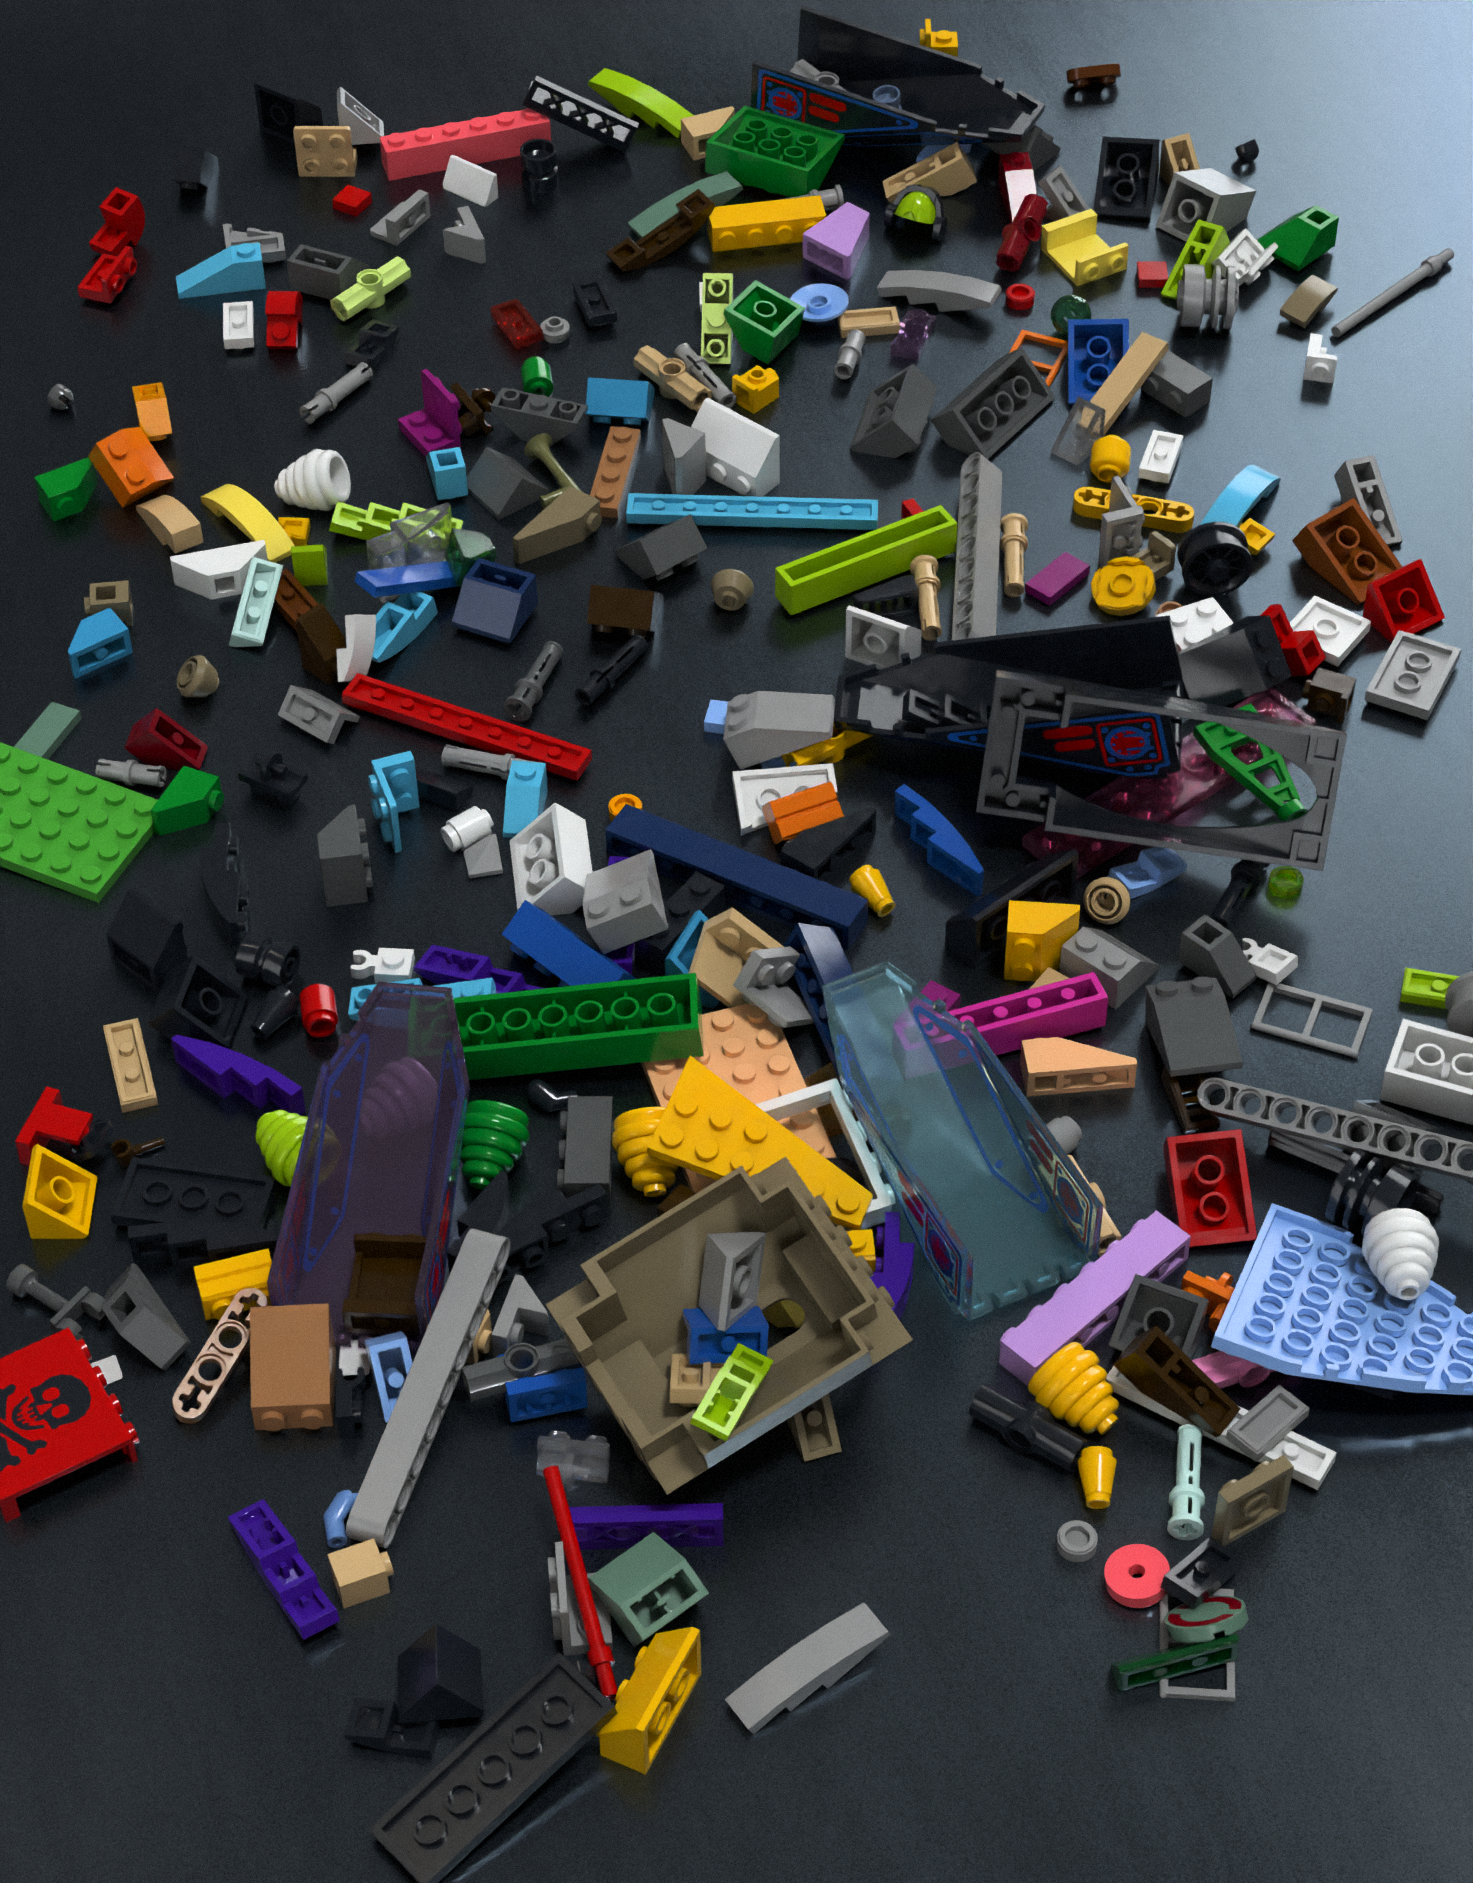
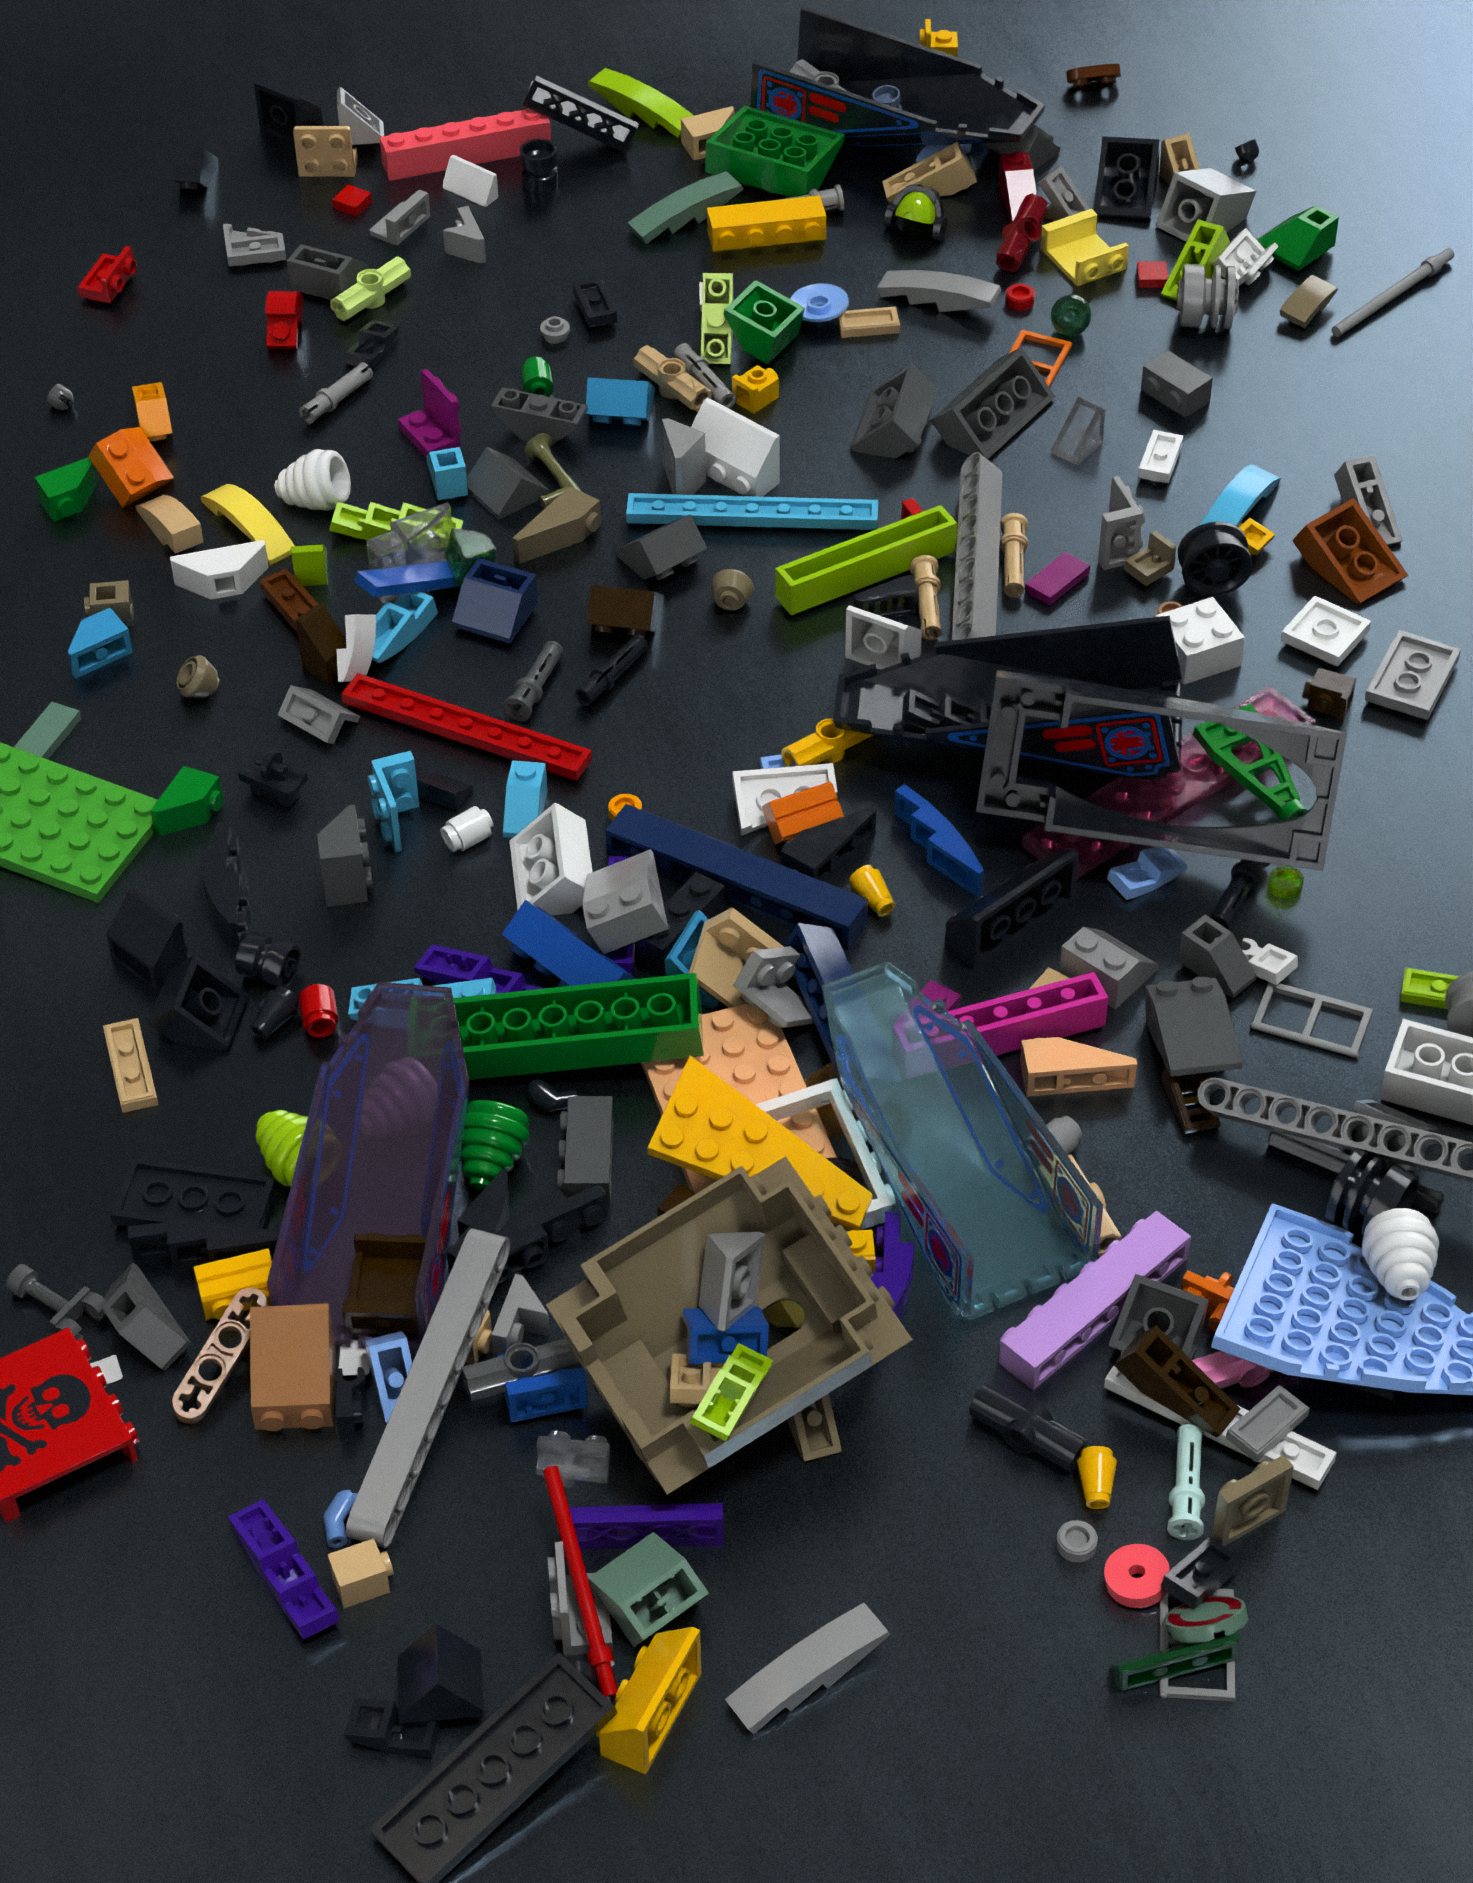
red piece [15,1086,114,1166] -> none
yellow slope [22,1144,98,1239] -> none
red brick [89,187,145,256] -> none
light grey pin [95,758,167,787] -> none
dark brown hand [111,1137,165,1167] -> none
dark red slope [124,708,208,771] -> none
dark purple slope [171,1034,306,1115] -> none
medium azure slope [176,243,266,299] -> none
white plate [223,301,254,349] -> none
light aqua slope [228,557,283,647] -> none
yellow tile [278,517,311,546] -> none
white plate [350,948,415,983] -> none
light grey pin [441,744,542,780] -> none
dark brown hips [450,382,496,438] -> none
light grey slope [463,834,503,879] -> none
clear red plate [490,298,543,349] -> none
medium nougat plate [590,426,641,518] -> none
dark brown slope [606,189,715,271] -> none
yellow piece [612,1107,679,1197] -> none
light blue tile [704,699,728,734] -> none
light grey slope [723,691,835,770] -> none
lavender slope [803,202,870,280] -> none
light grey pin [834,330,866,379] -> none
clear purple slope [890,309,937,361] -> none
yellow slope [1004,900,1080,981] -> none
yellow piece [1028,1342,1119,1435] -> none
blue slope [1068,319,1130,405] -> none
yellow beam [1073,487,1194,533] -> none
tan tile [1075,332,1169,438] -> none
tan cone [1083,877,1130,924] -> none
yellow head [1090,435,1132,483] -> none
yellow tile [1091,556,1156,616] -> none
red slope [1163,1129,1257,1248] -> none
black slope [1178,615,1292,706] -> none
red brick [1260,604,1326,676] -> none
white bracket [1303,333,1338,383] -> none
red slope [1363,559,1445,643] -> none

